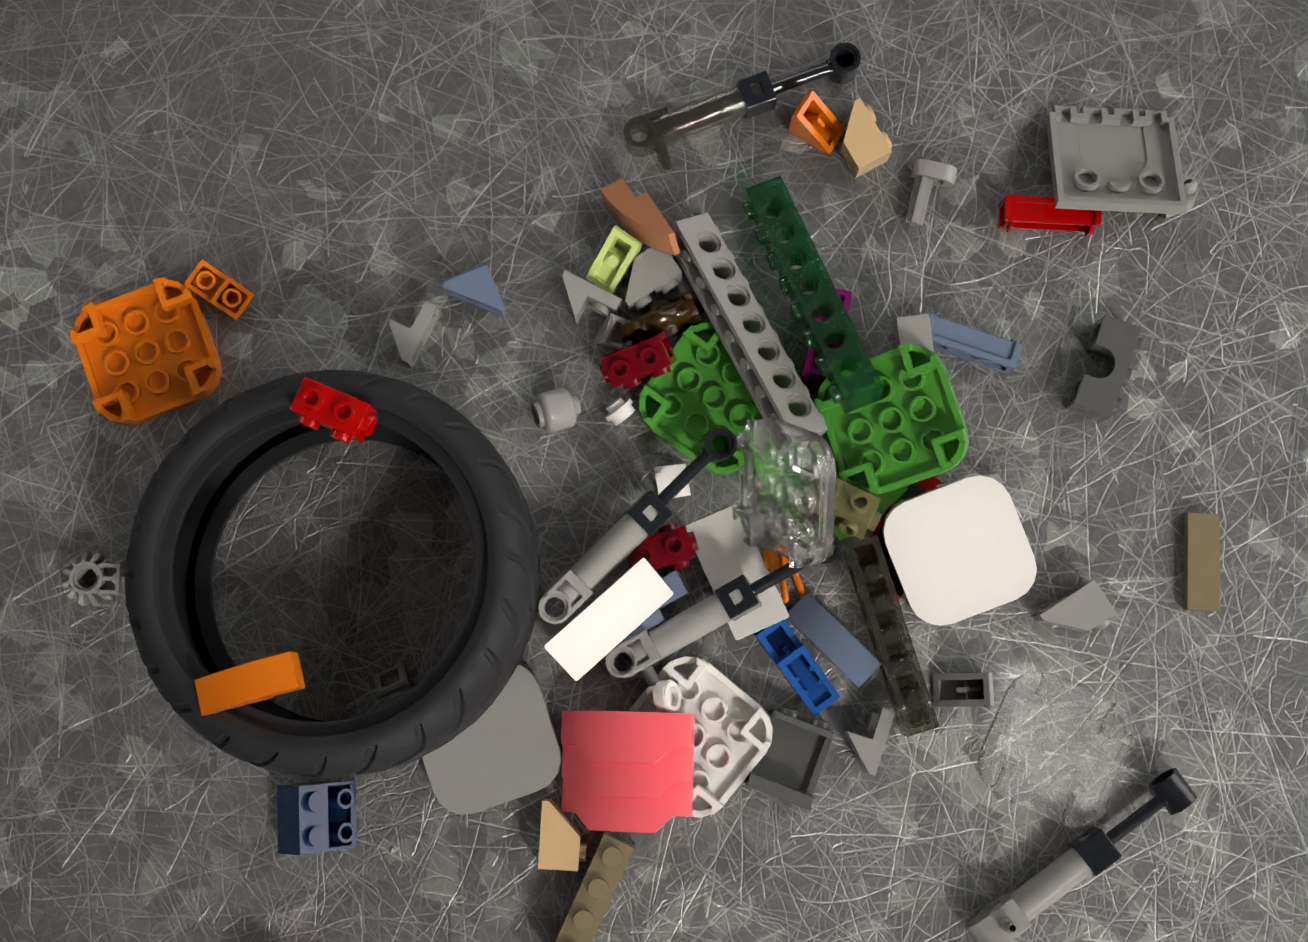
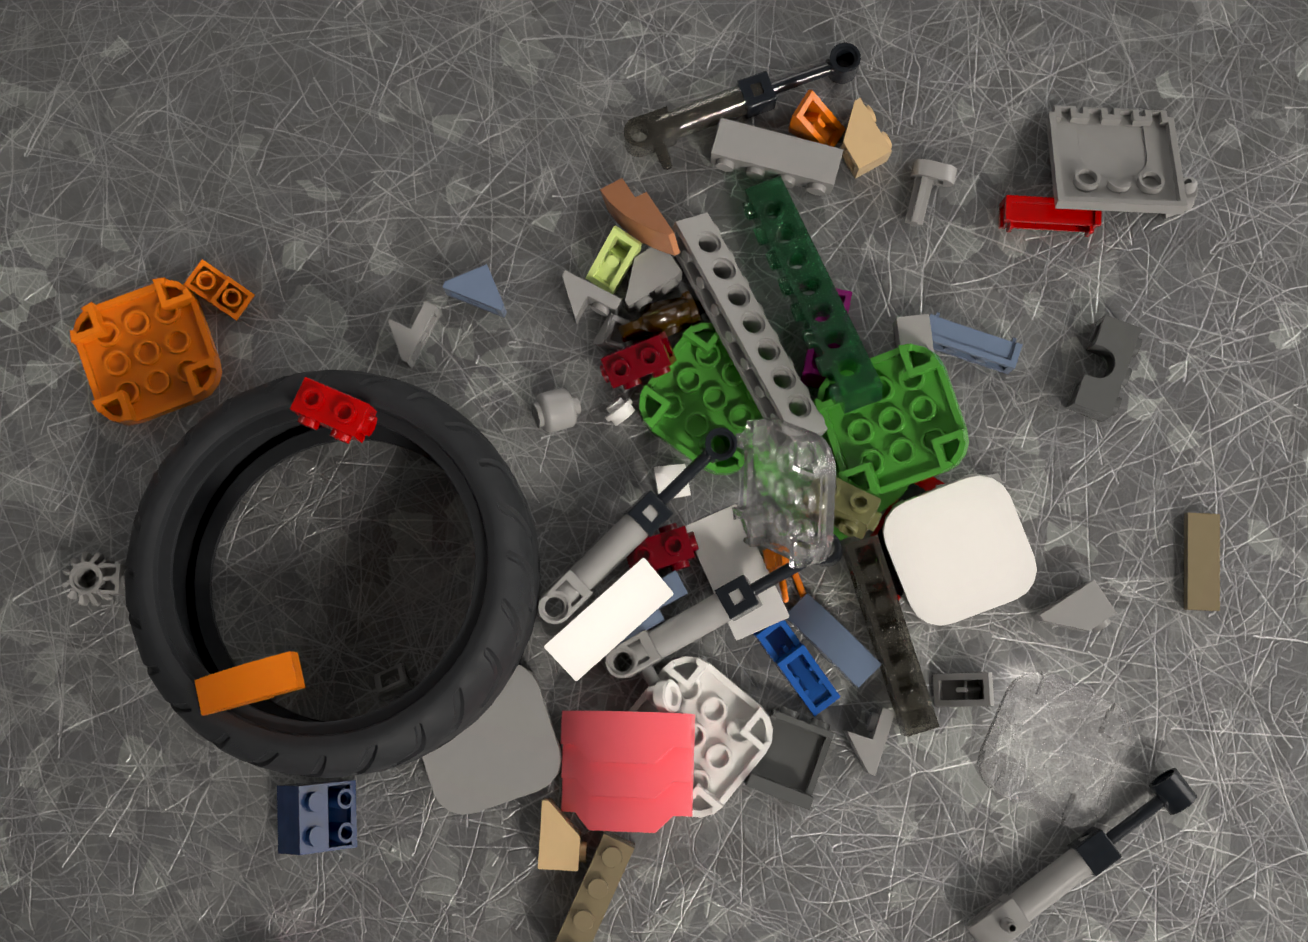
none -> light grey brick [710,118,844,196]

